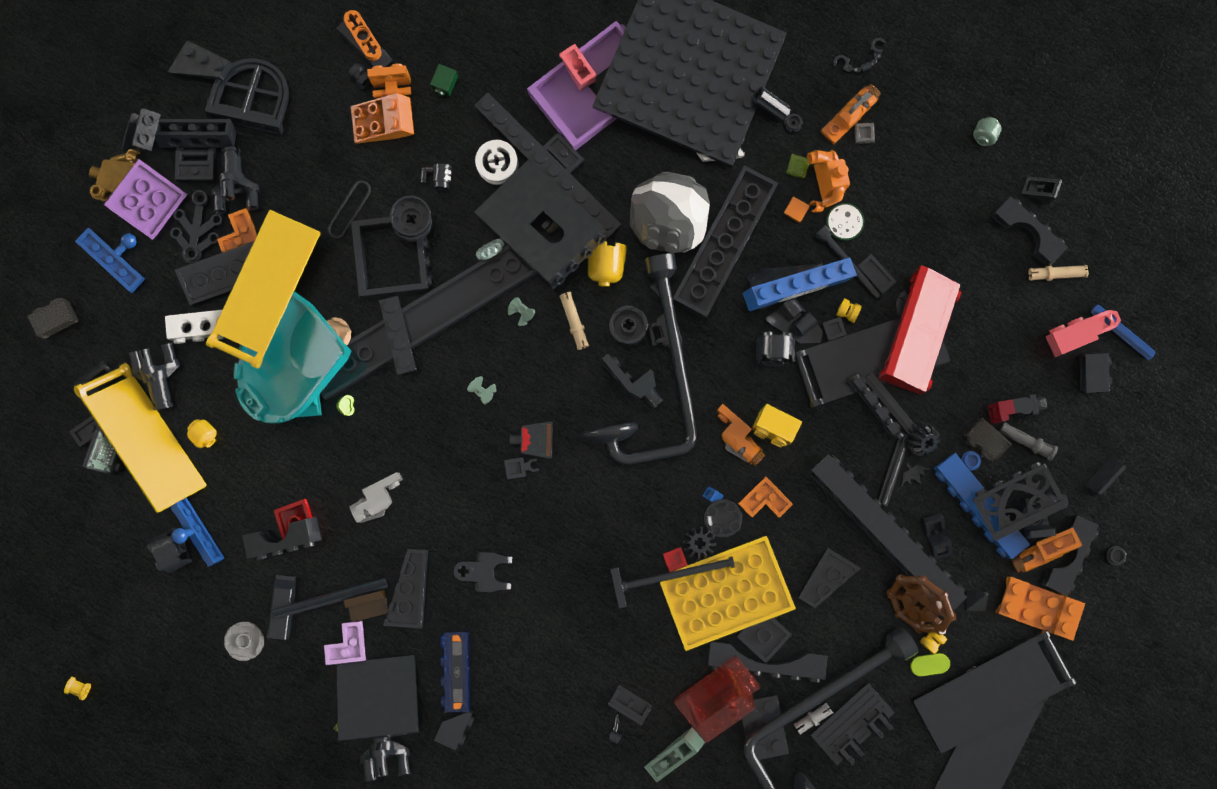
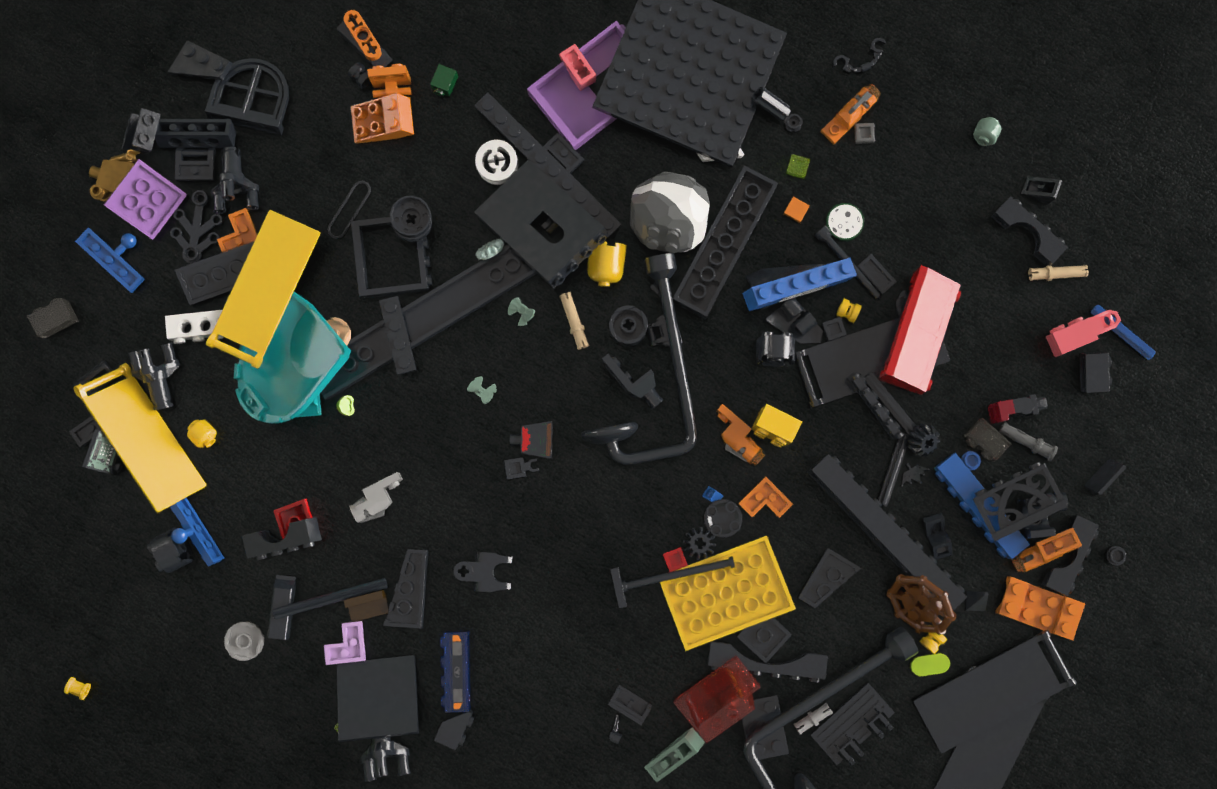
black piece [420,164,452,190] -> none
orange torso [807,150,850,213] -> none

